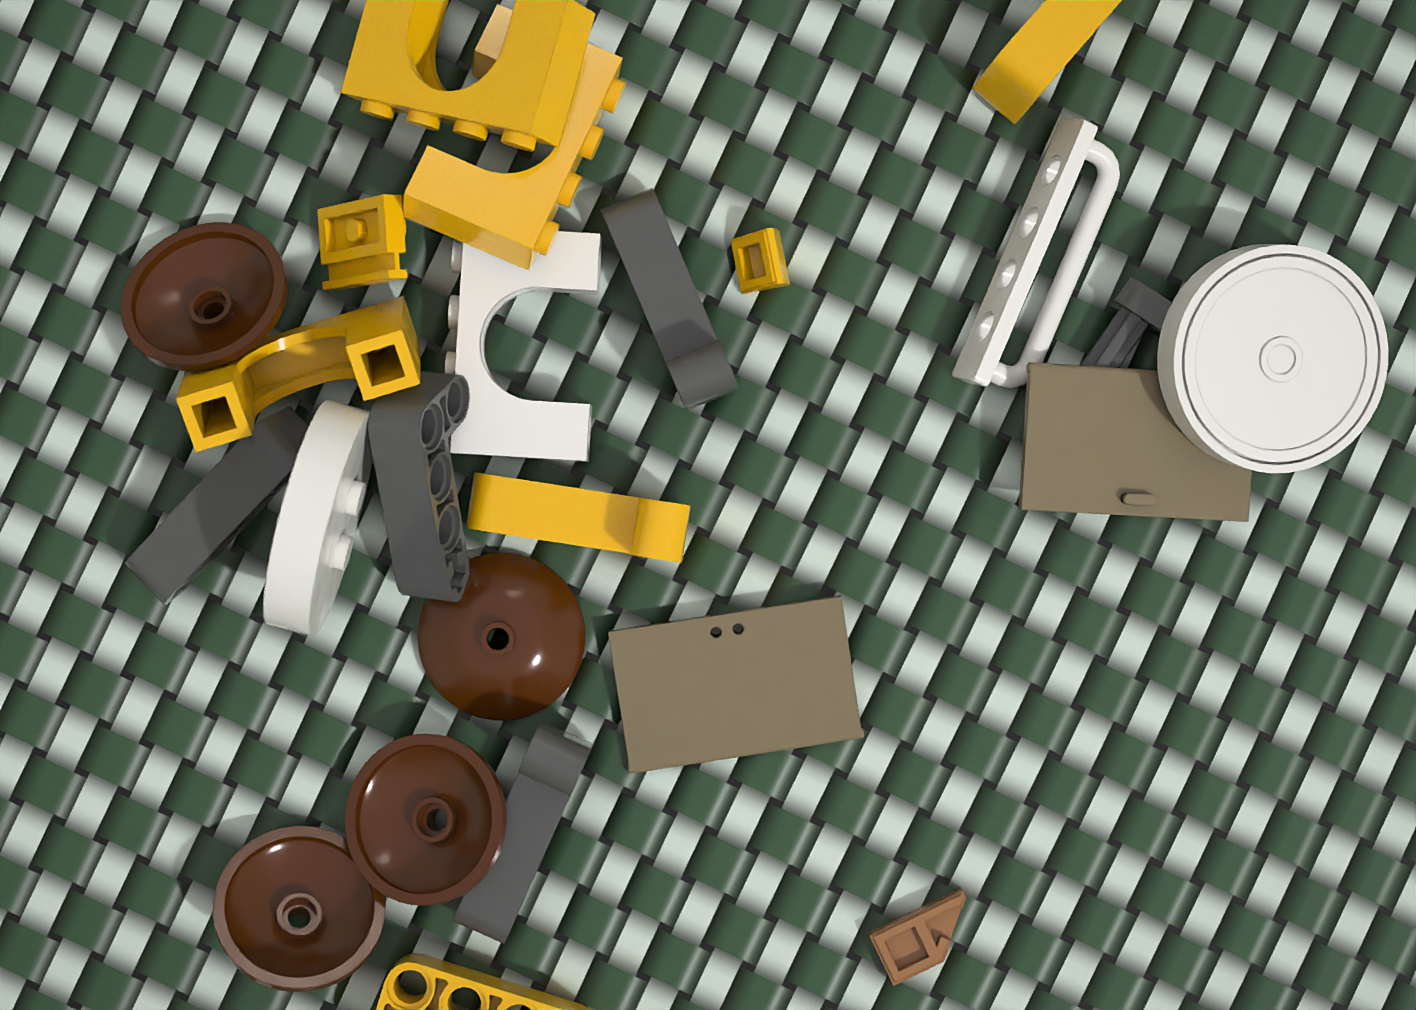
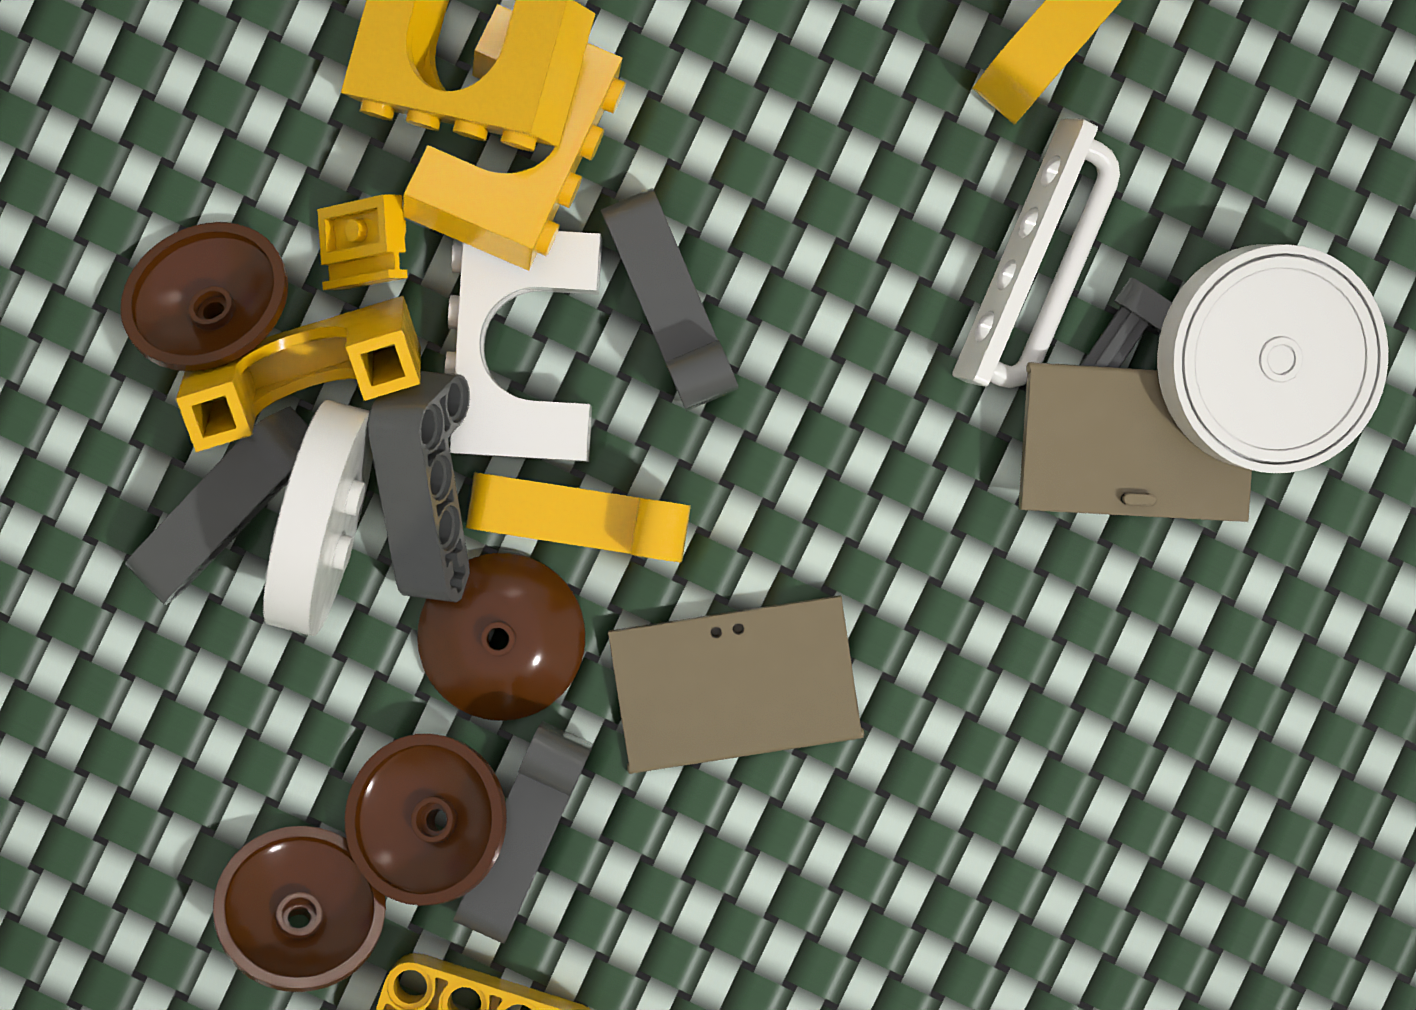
yellow slope [731,228,790,294] -> none
medium nougat tile [868,888,966,986] -> none

